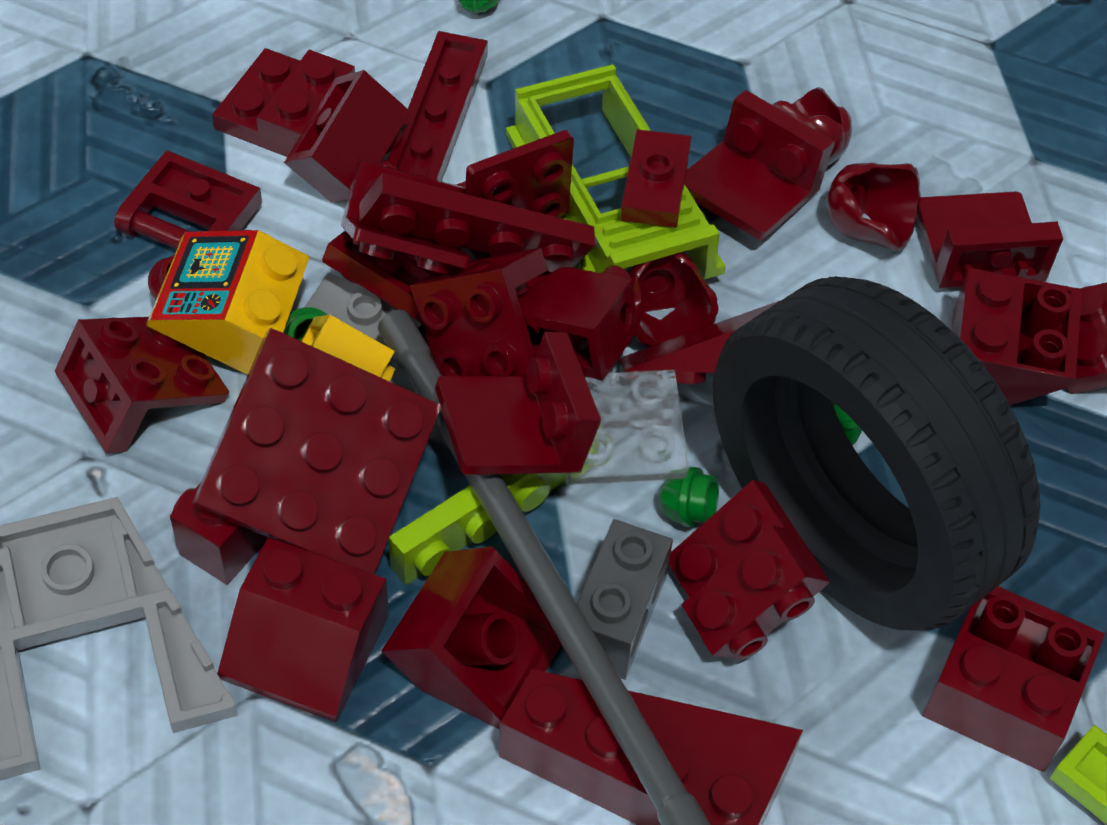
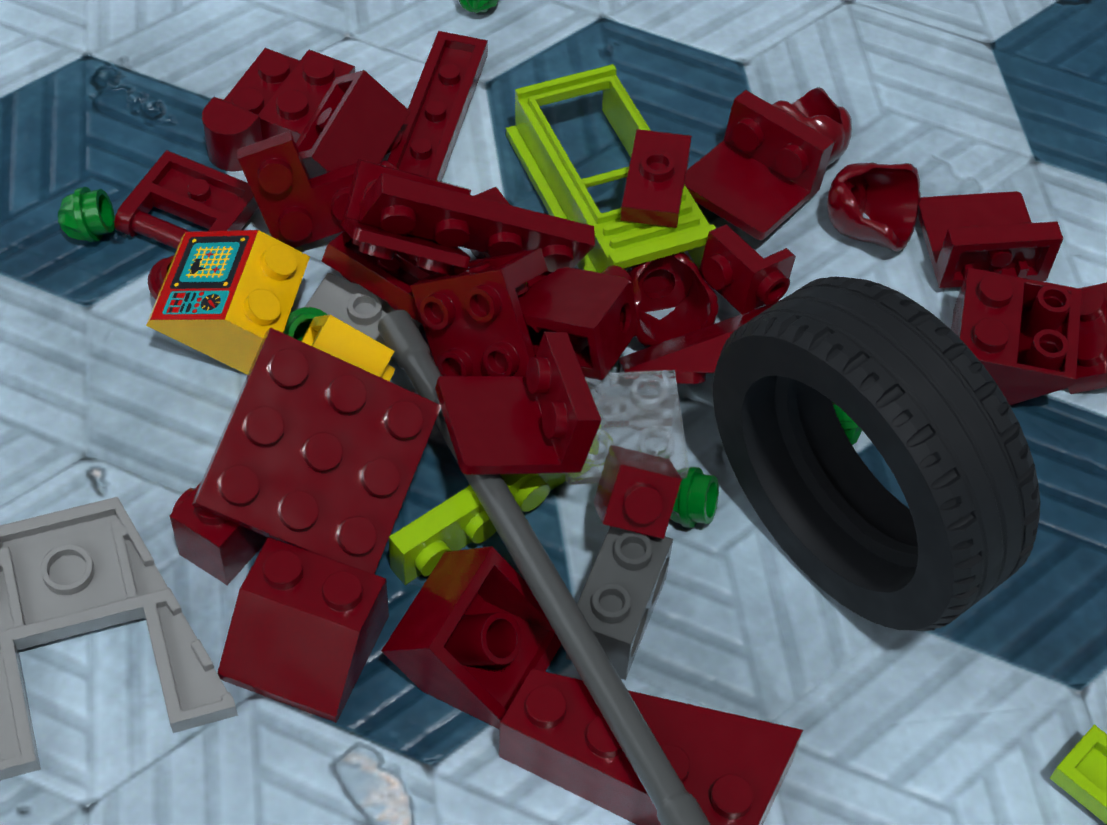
dark red bracket [54,317,229,454] -> none
dark red bracket [456,130,574,250] -> none
dark red plate [669,480,830,660] -> none
dark red slope [922,586,1105,772] -> none
none -> green plate [58,187,115,243]
none -> dark red brick [202,97,263,172]
none -> dark red plate [237,131,357,248]
none -> dark red brick [593,444,682,539]
none -> dark red bracket [699,224,796,315]

